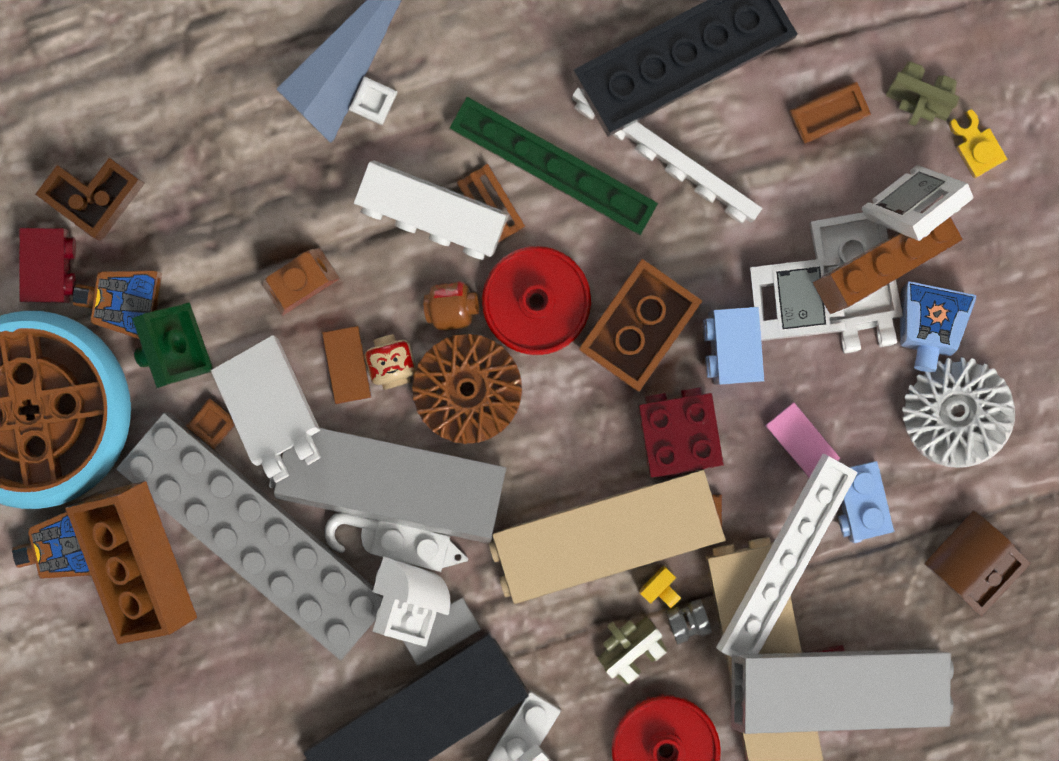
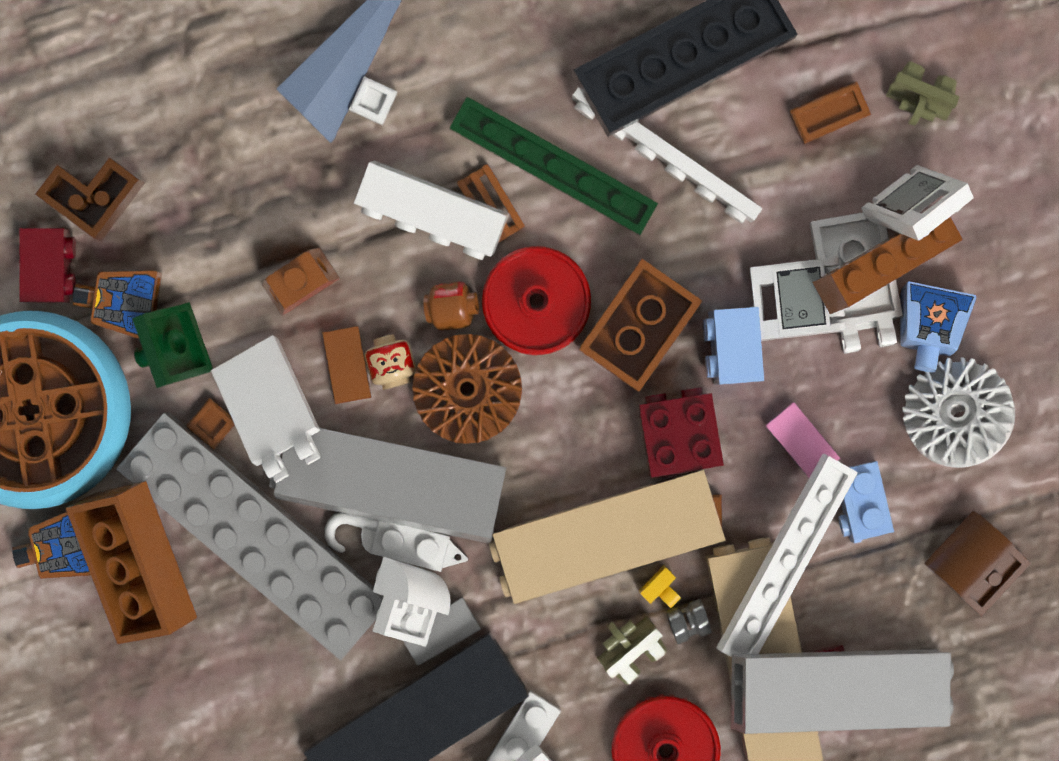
yellow plate [949,109,1008,178] -> none

